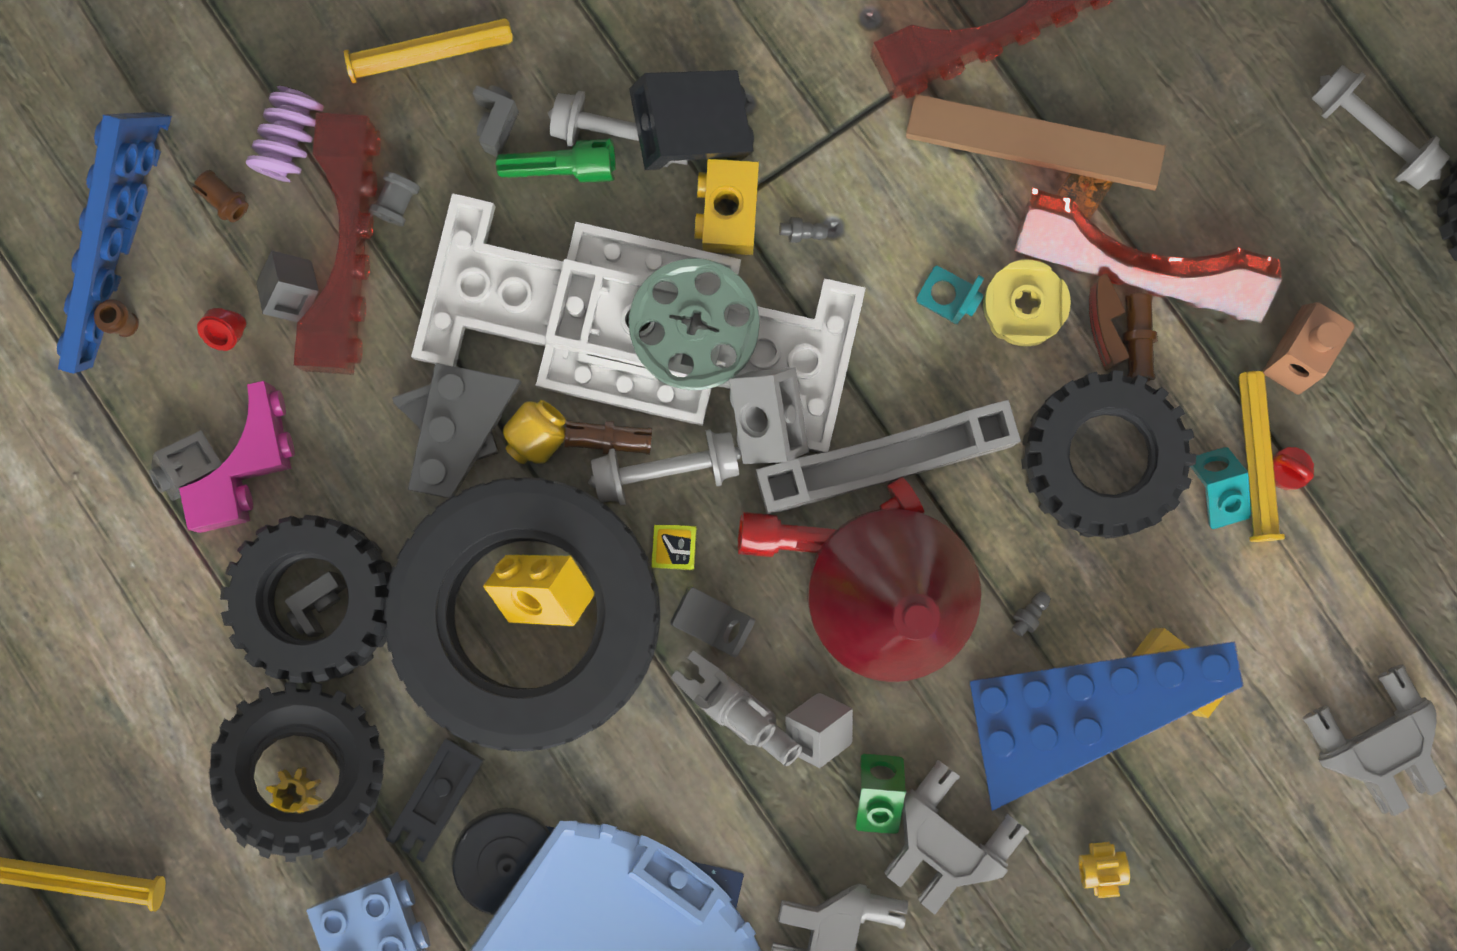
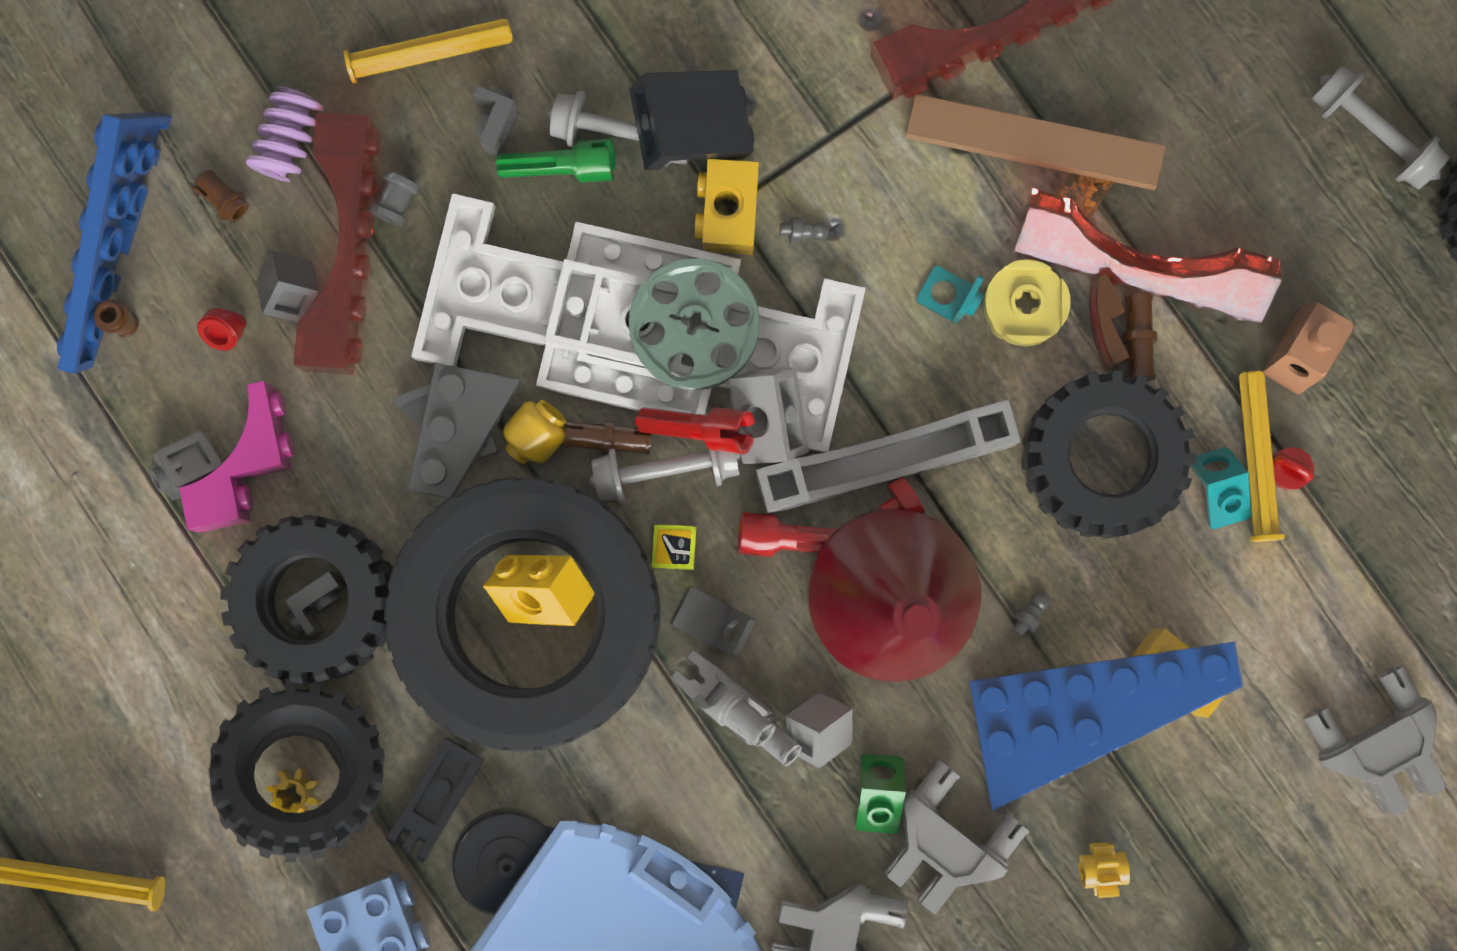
none -> red piece [635,407,755,455]

